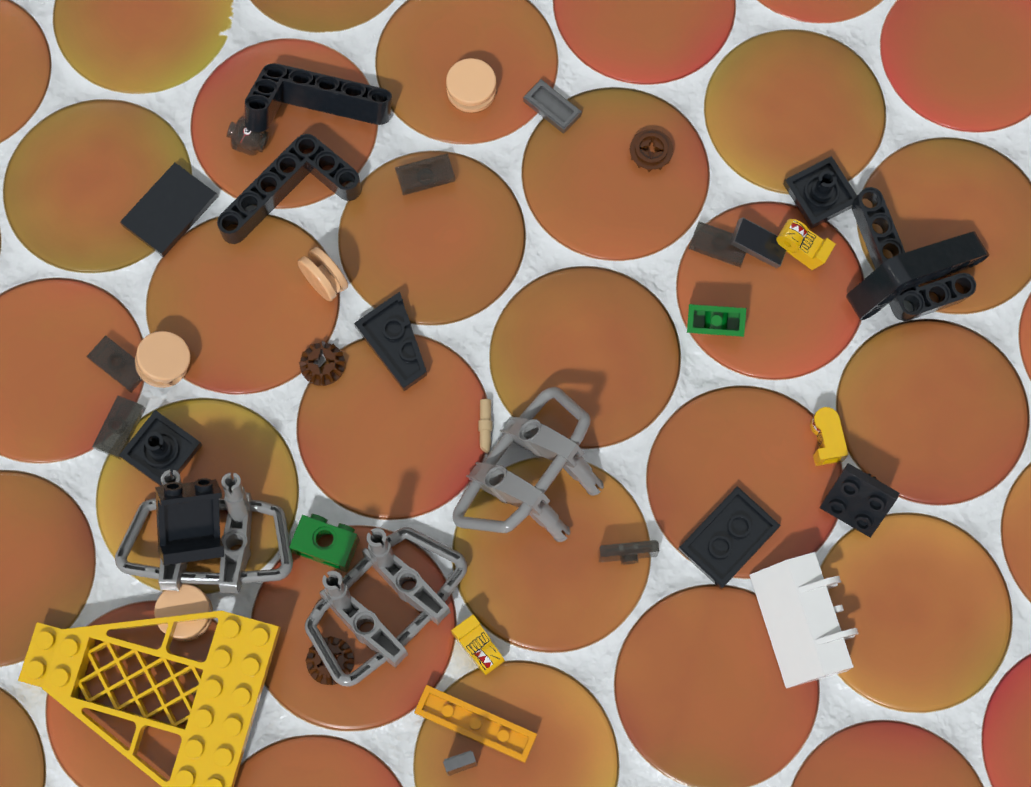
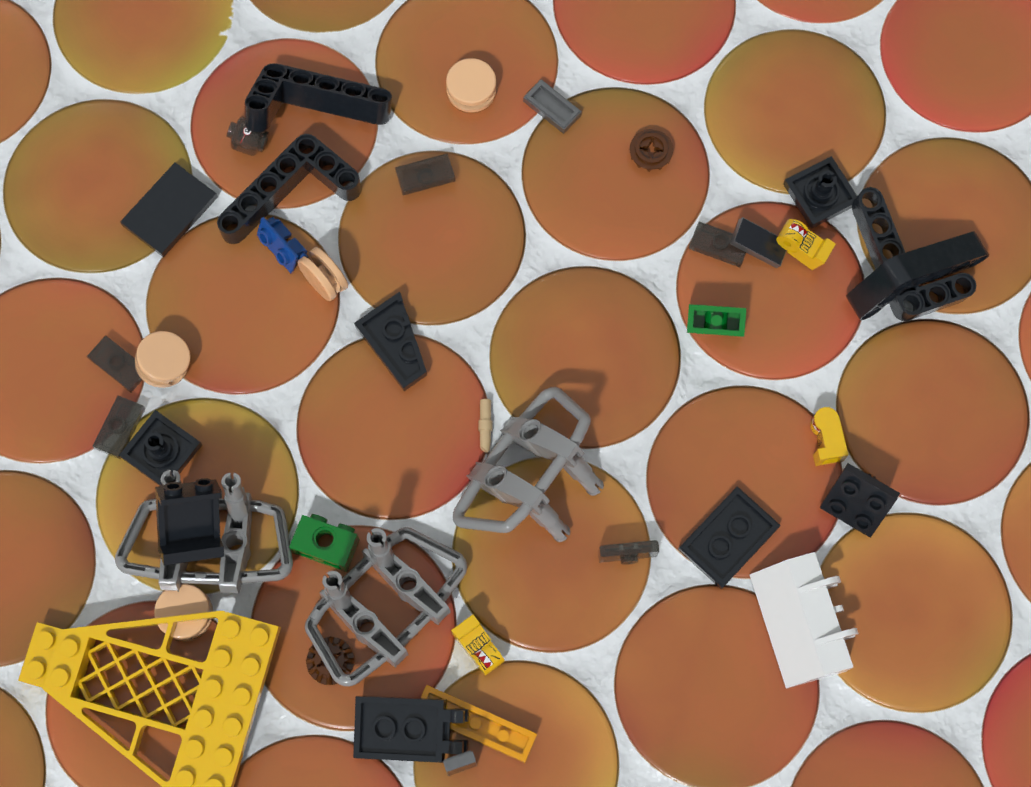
reddish brown gear [299,341,345,386] -> none
none -> blue hinge [257,217,309,273]
none -> black tile [353,696,469,763]

